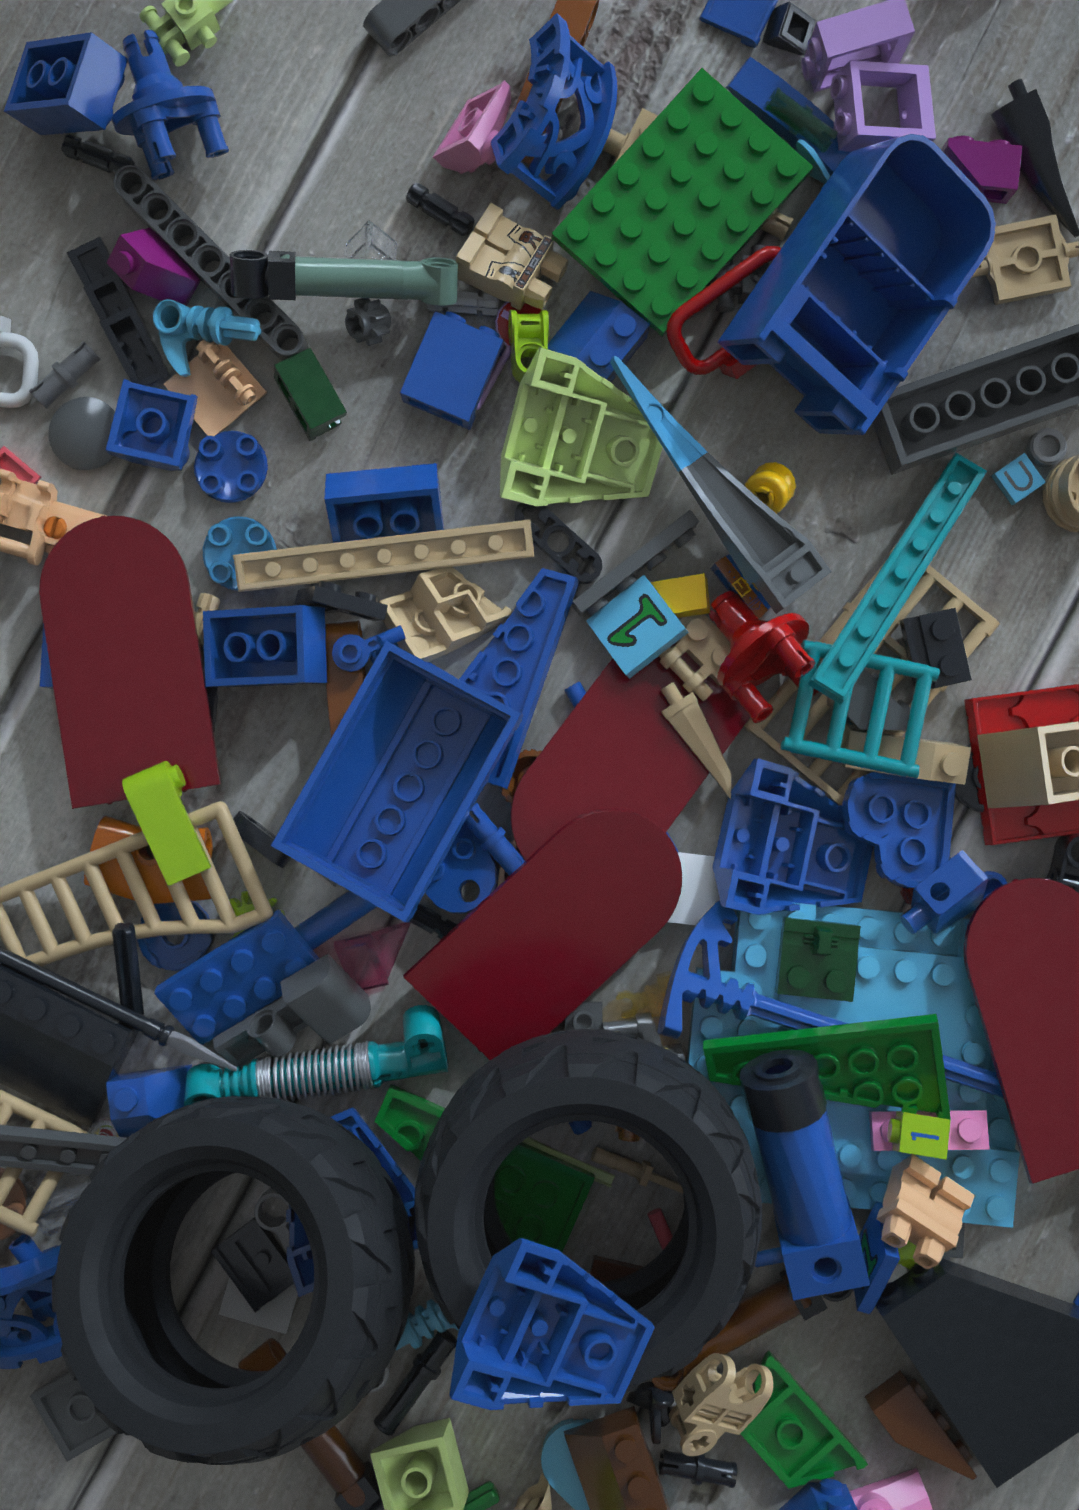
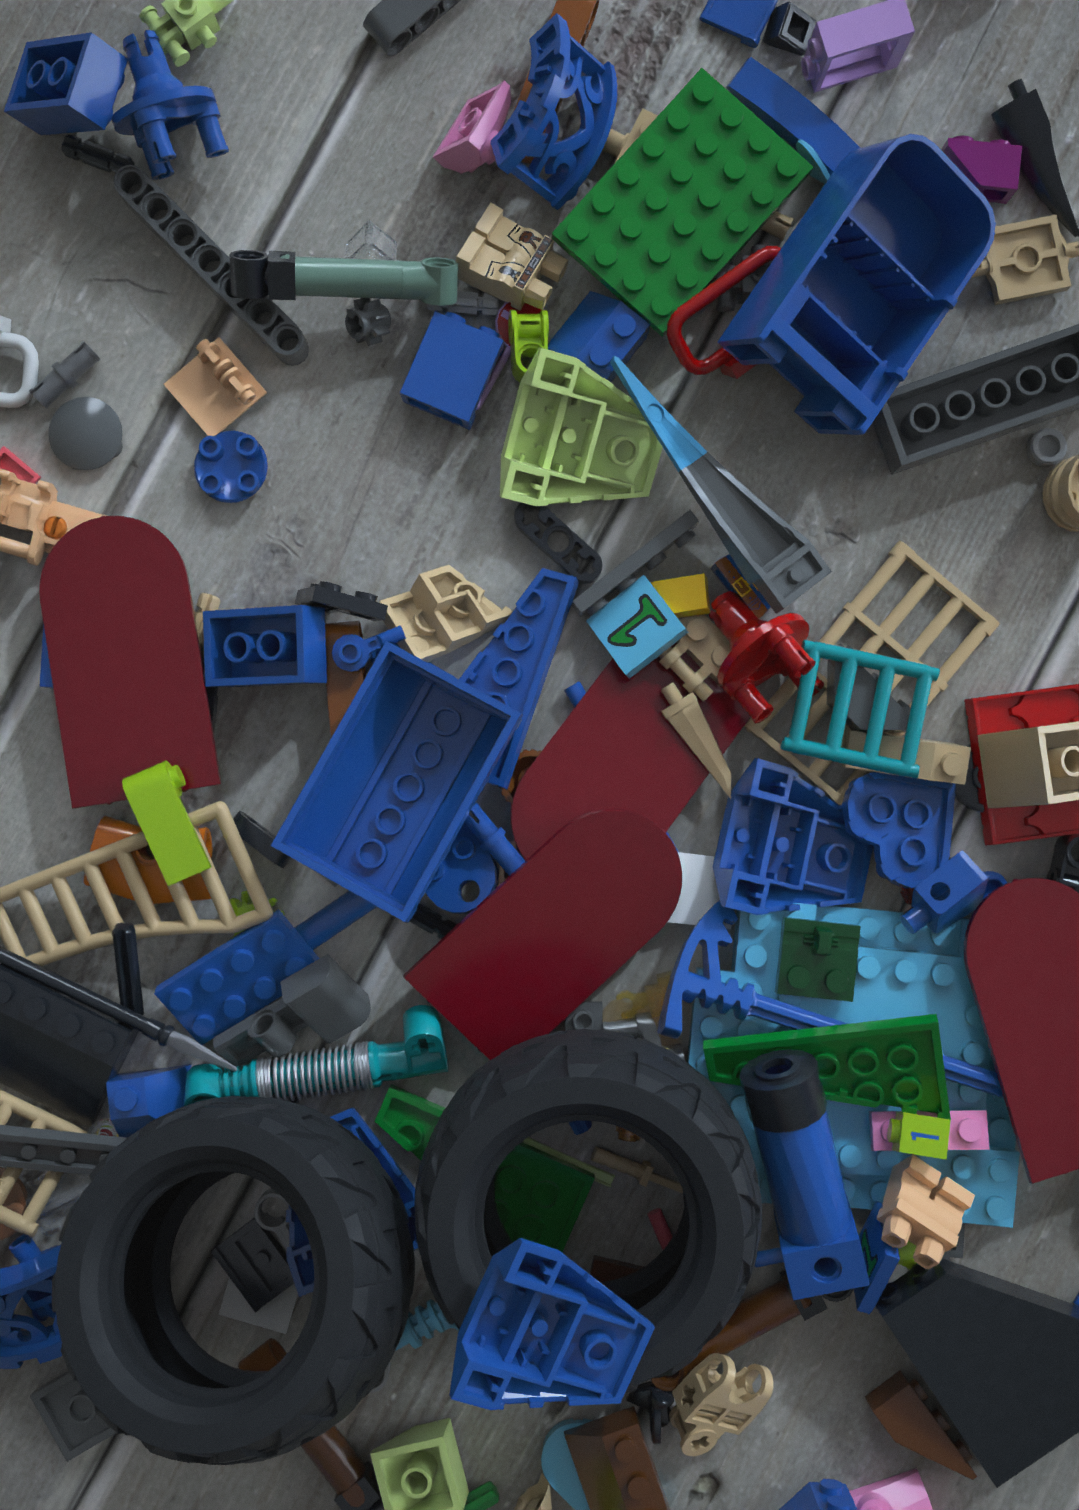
black slope [67,237,169,386] -> none
magenta slope [106,228,201,306] -> none
blue slope [106,379,198,471] -> none
blue tile [137,901,213,971] -> none
medium azure piece [153,299,262,377] -> none
dark azure dish [203,516,277,591] -> none
tan tile [233,520,535,592] -> none
dark green hinge [274,348,347,441] -> none
blue slope [324,463,444,543] -> none
clear pink slope [334,922,411,990] -> none
black pin [374,1330,457,1436] -> none
black axle [406,183,475,236] -> none
black pin [658,1449,737,1488] -> none
green wing [740,1350,868,1489] -> none
yellow piece [745,462,796,514] -> none
pin [763,87,838,153] -> none
teal tile [808,452,987,705] -> none
lavender window [830,60,936,151] -> none
black plate [899,608,972,689] -> none
medium azure tile [991,453,1046,505] -> none

